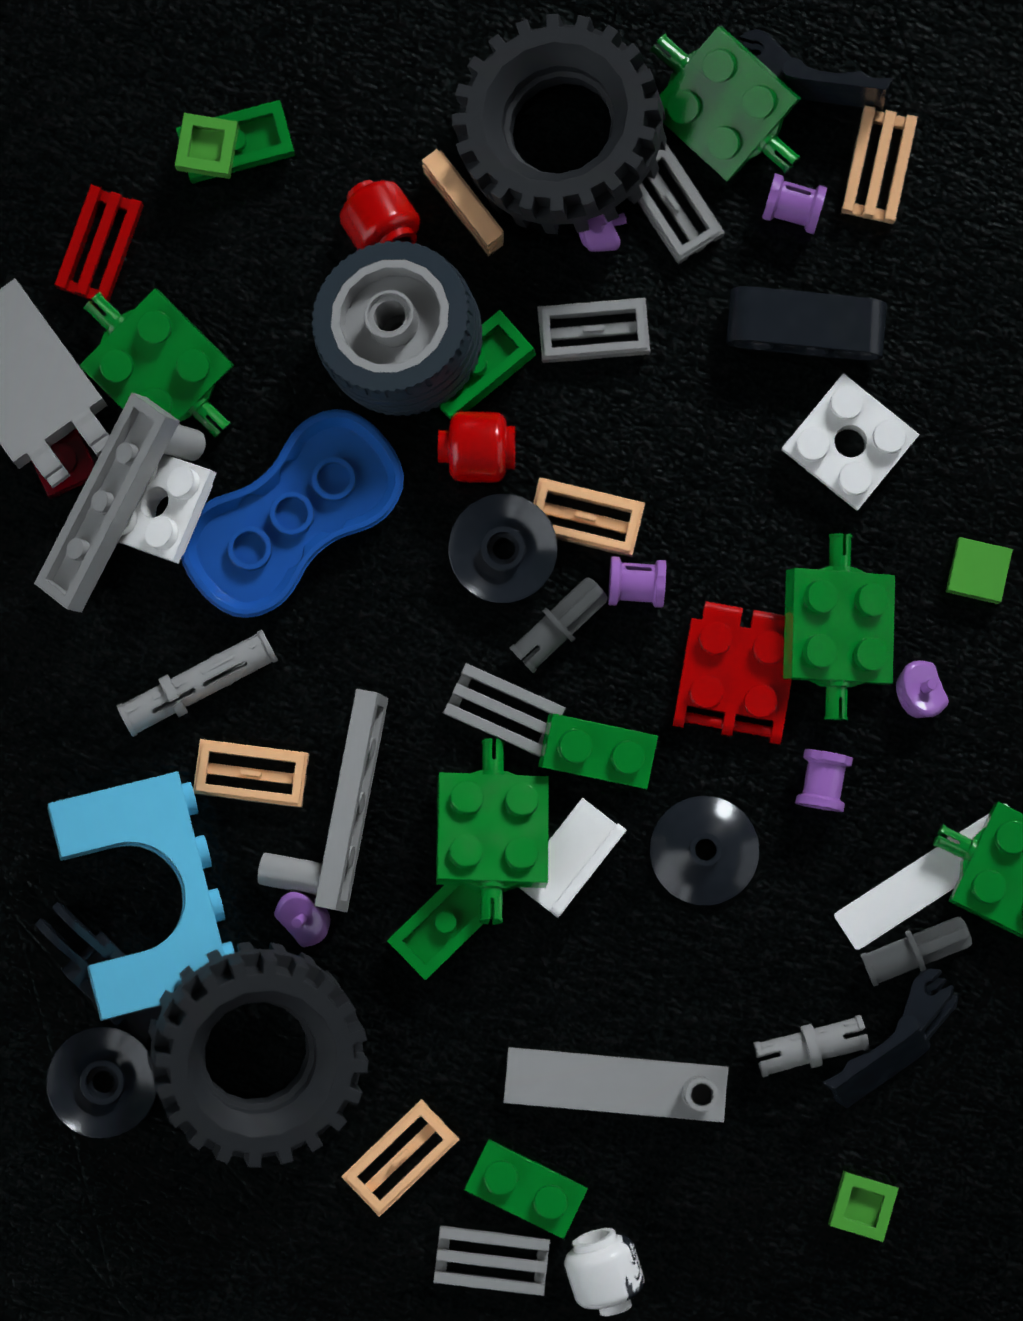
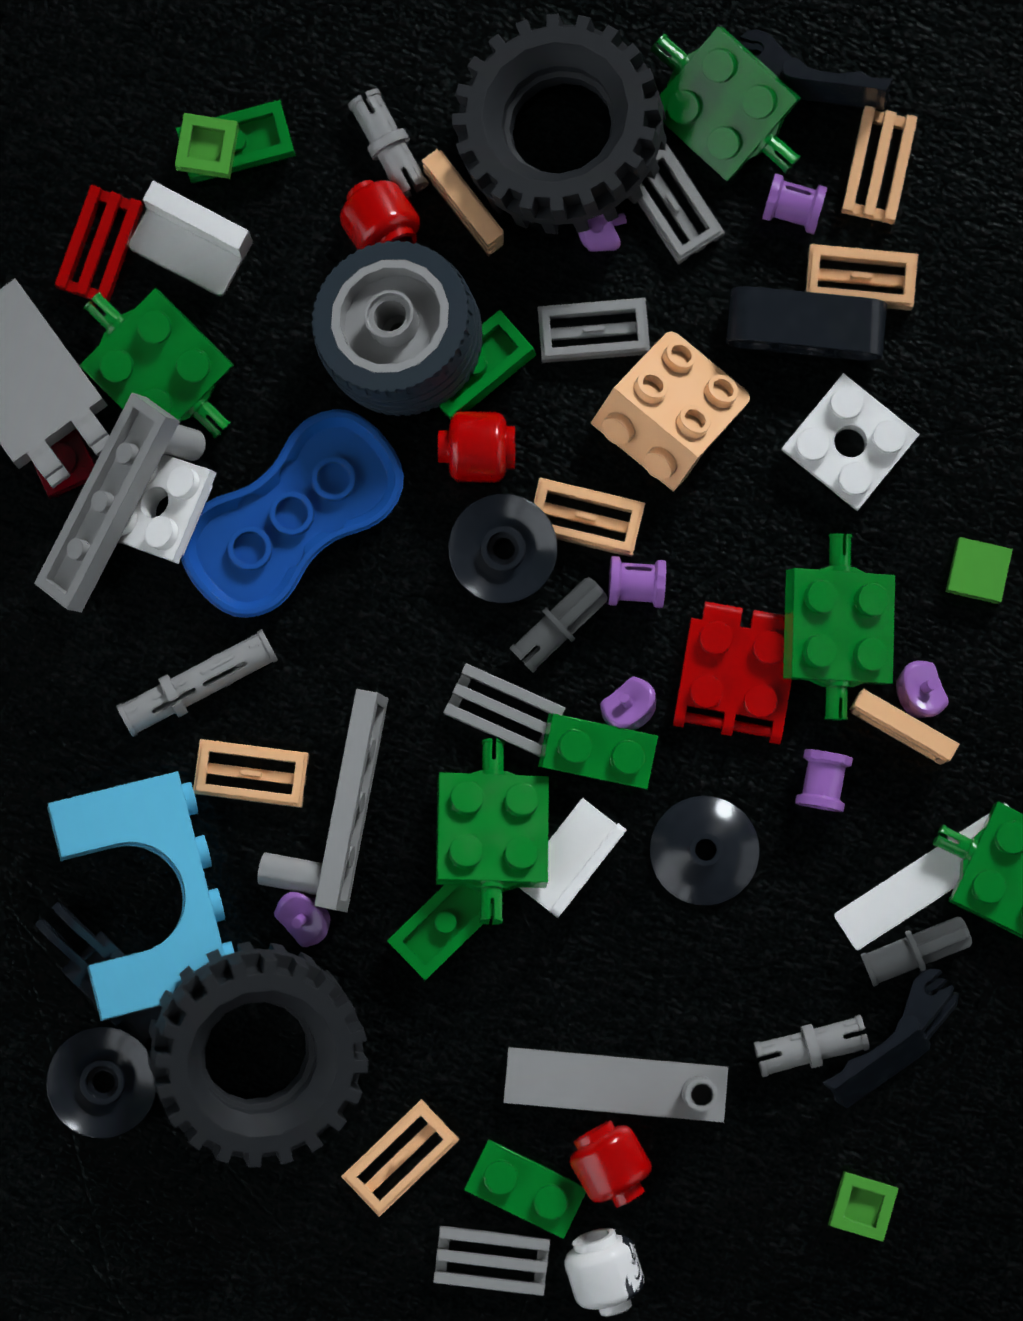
none -> white panel [129,181,253,296]
none -> light grey pin [348,89,429,198]
none -> red head [570,1120,652,1208]
none -> light nougat bracket [591,332,750,492]
none -> medium lavender piece [600,676,656,730]
none -> light nougat tile [805,244,918,311]
none -> light nougat tile [849,689,959,765]

